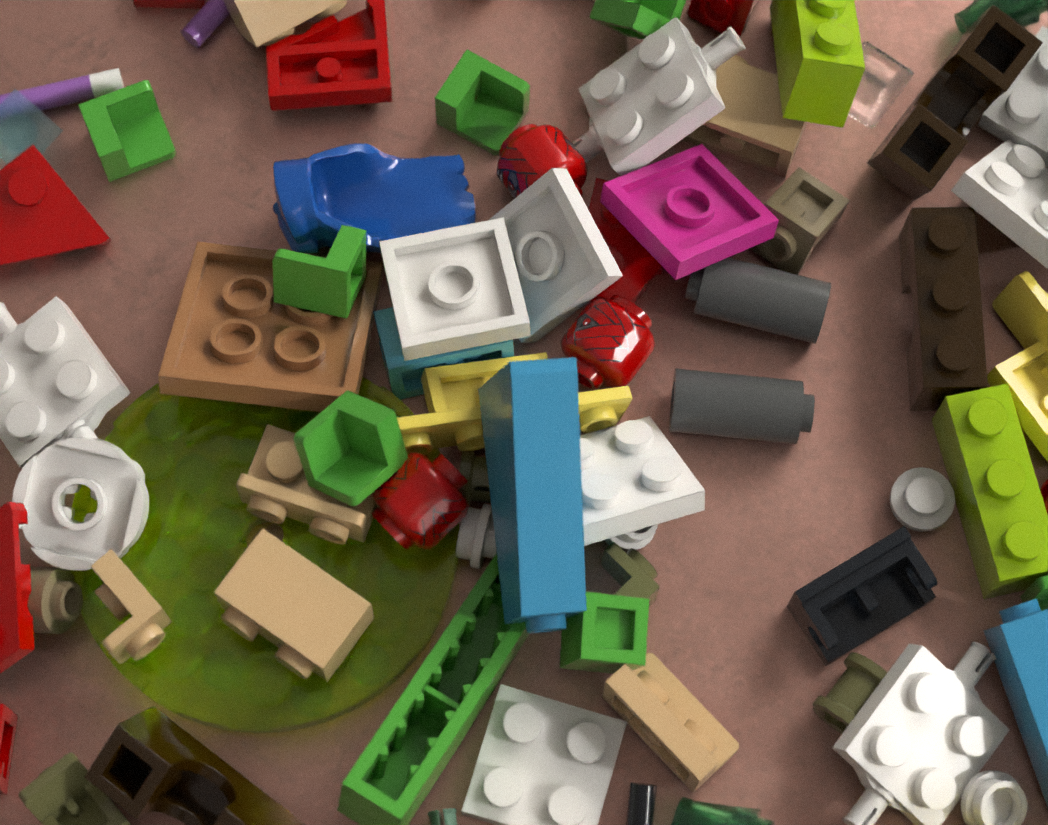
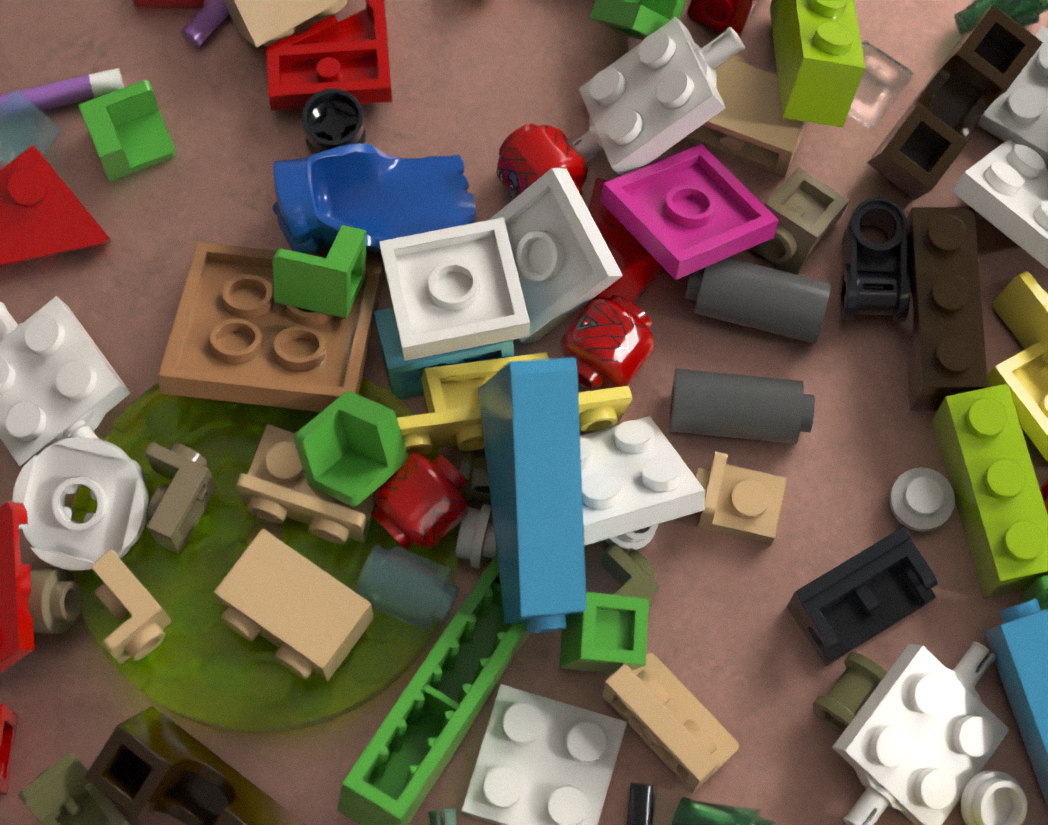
bright green panel [435,49,530,156] -> none
none -> dark tan bracket [145,442,217,555]
none -> black wheel [302,89,366,156]
none -> clear light blue brick [356,545,460,631]
none -> tan bracket [695,451,787,544]
none -> black piece [839,197,911,322]

